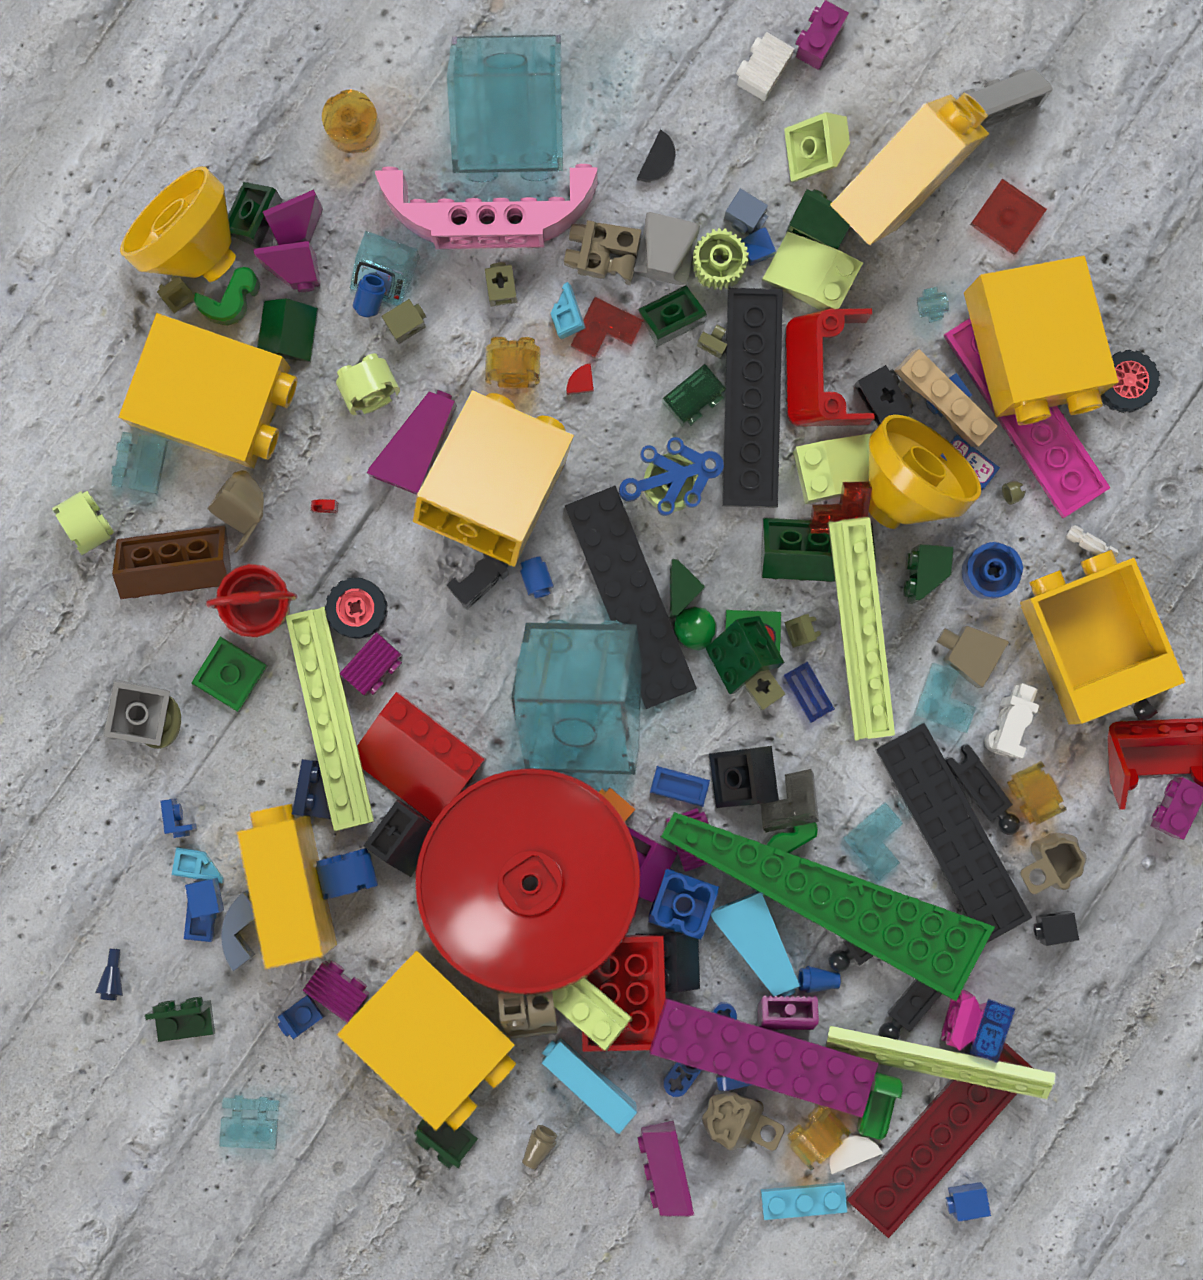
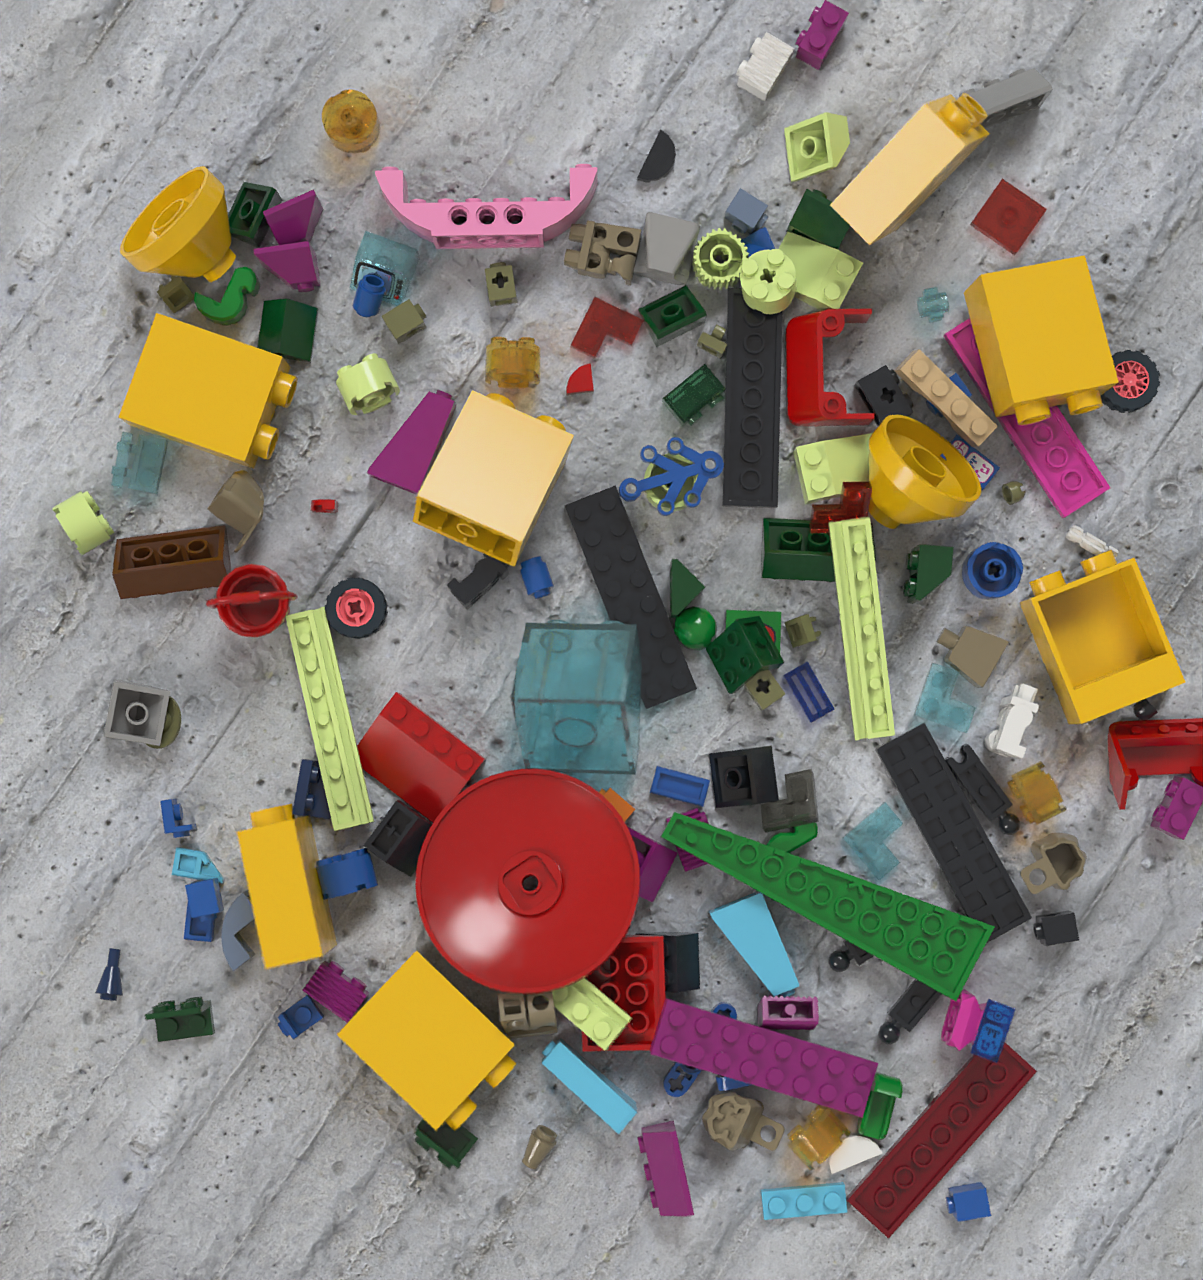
green tile [191,636,268,712] -> none
clear light blue plate [219,1095,280,1150] -> none
magenta brick [339,632,403,696] -> none
clear light blue slope [447,35,563,183] -> none
medium azure tile [550,282,586,339] -> none
blue piece [648,869,719,940] -> none
blue cone [798,966,841,994] -> none
yellowish green plate [826,1026,1055,1099] -> none
none -> yellowish green brick [740,249,797,314]

